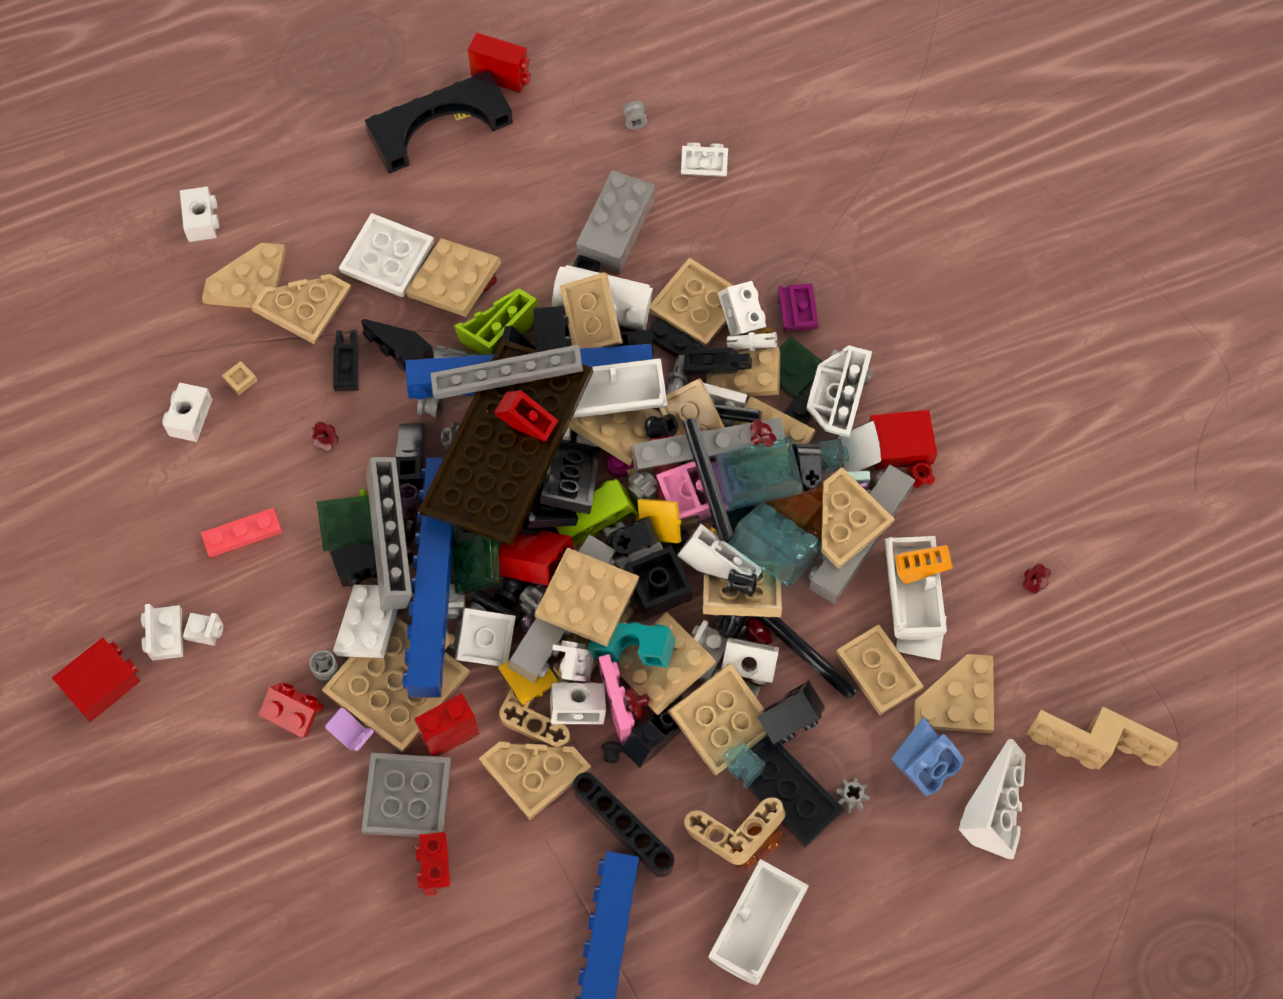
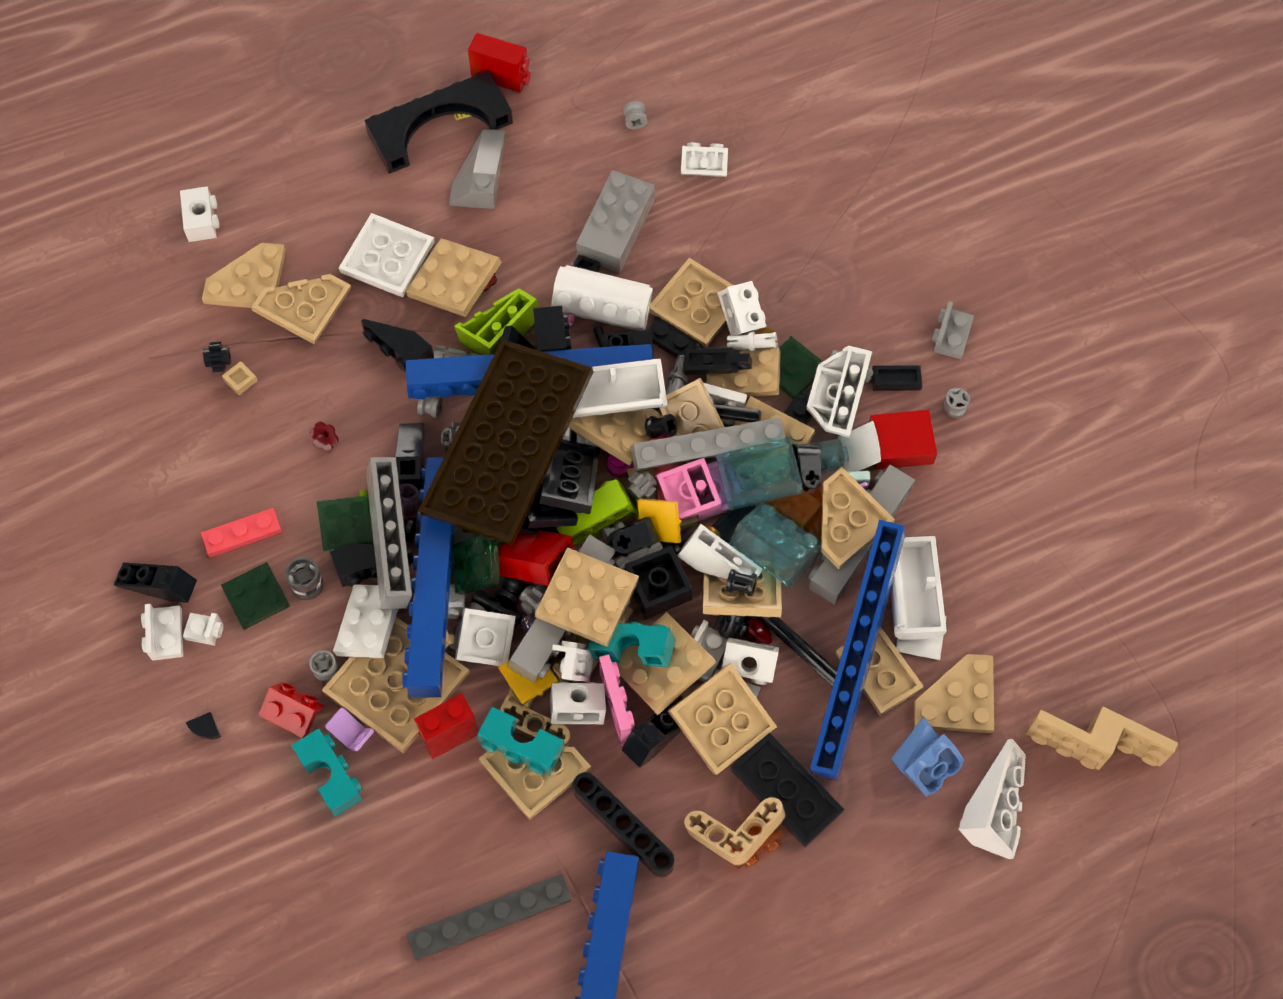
red brick [52,637,140,722] -> none
white brick [162,383,212,442] -> none
black hinge [333,329,359,392] -> none
light grey plate [361,753,452,837] -> none
red bracket [415,832,450,896] -> none
light grey plate [431,345,583,400] -> none
red slope [494,390,558,441] -> none
tan plate [560,272,622,349] -> none
black piece [601,741,623,763] -> none
dark red plant [625,688,650,720] -> none
black axle [682,418,733,541] -> none
white container [708,859,809,985] -> none
clear light blue brick [723,742,766,789] -> none
dark red plant [750,419,777,447] -> none
black brick [757,680,825,744] -> none
magenta plate [778,283,818,332] -> none
light grey gear [835,778,870,813] -> none
light orange slope [894,545,953,585] -> none
red plate [907,462,935,488] -> none
dark red plant [1023,563,1051,594] -> none
none -> black slope [114,562,197,603]
none -> black tile [185,712,221,740]
none -> black gear [203,341,231,373]
none -> clear green plate [221,562,290,630]
none -> flat silver wheel [285,557,324,600]
none -> teal arch [291,728,363,817]
none -> dark grey plate [407,874,572,961]
none -> light grey wedge [449,129,506,209]
none -> teal arch [477,707,565,775]
none -> blue brick [810,519,906,781]
none -> black tile [872,365,922,391]
none -> light grey bracket [931,301,974,359]
none -> light grey wheel [943,388,970,418]

